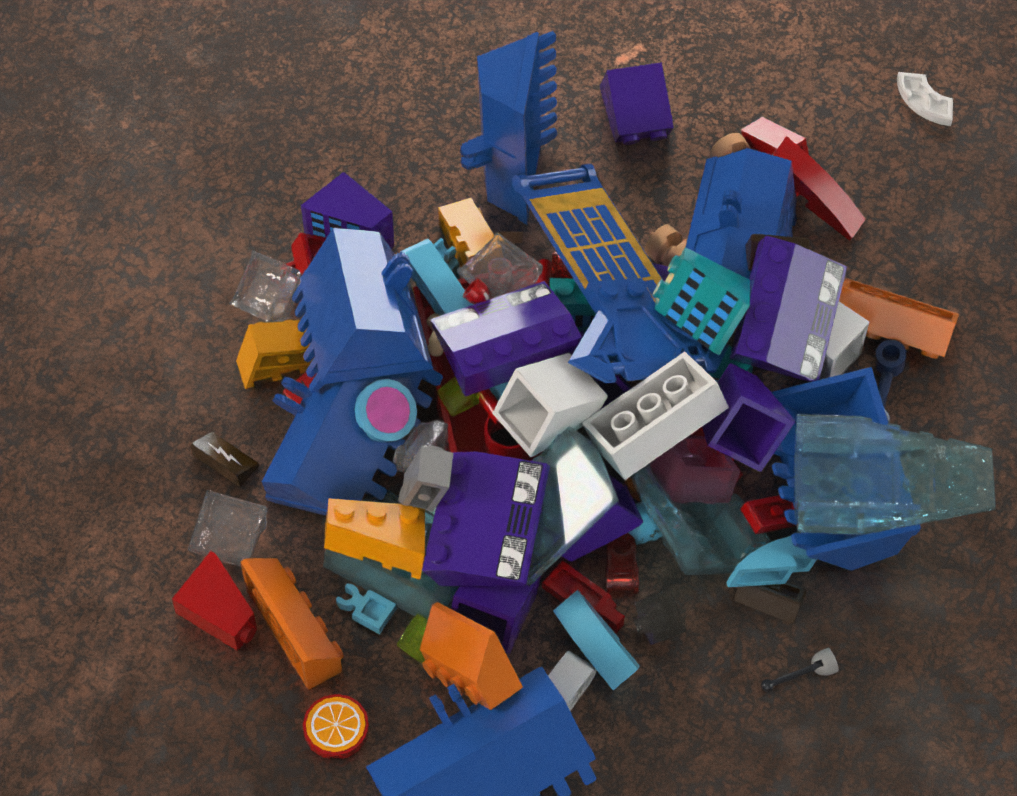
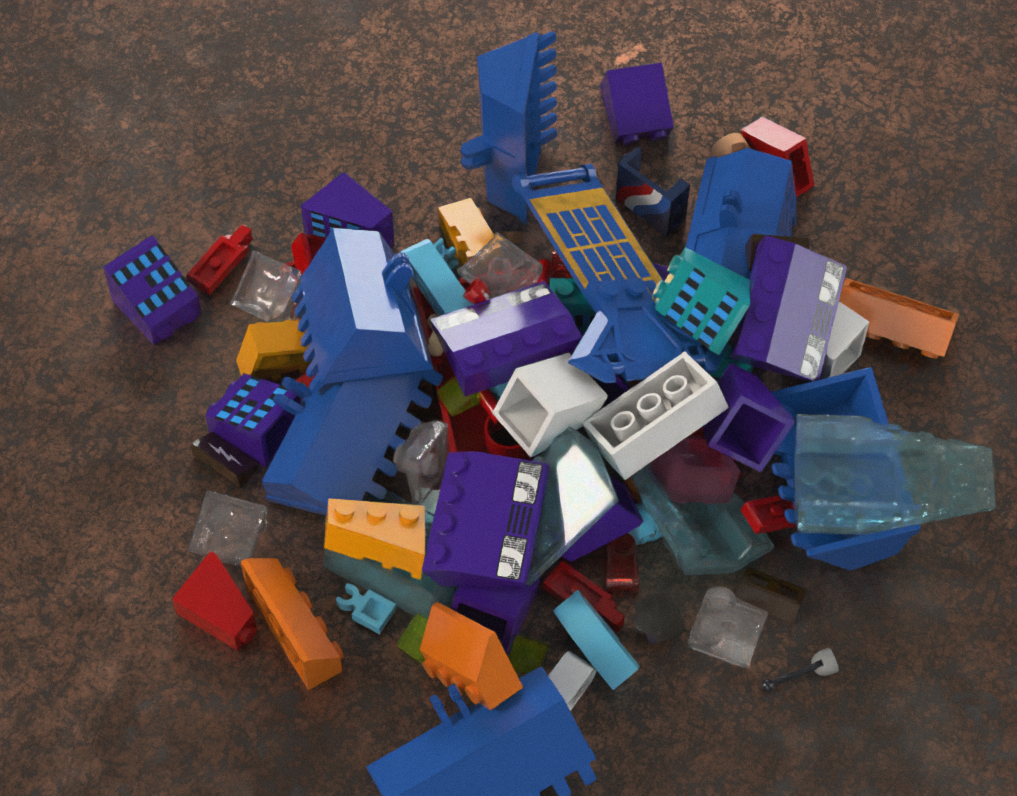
tile [303,694,369,759] -> none
tile [354,379,417,443] -> none
light grey hinge [398,446,453,512] -> none
light nougat wheel [644,224,687,267] -> none
medium azure slope [726,536,817,588] -> none
red slope [772,136,866,241] -> none
dark blue piece [875,340,906,425] -> none
white tile [897,72,953,126] -> none
none -> dark purple slope [103,235,202,345]
none -> red hinge [186,224,253,295]
none -> dark purple slope [205,373,301,468]
none -> clear neon green slope [509,634,550,673]
none -> dark blue panel [616,147,690,236]
none -> clear slope [687,586,769,669]

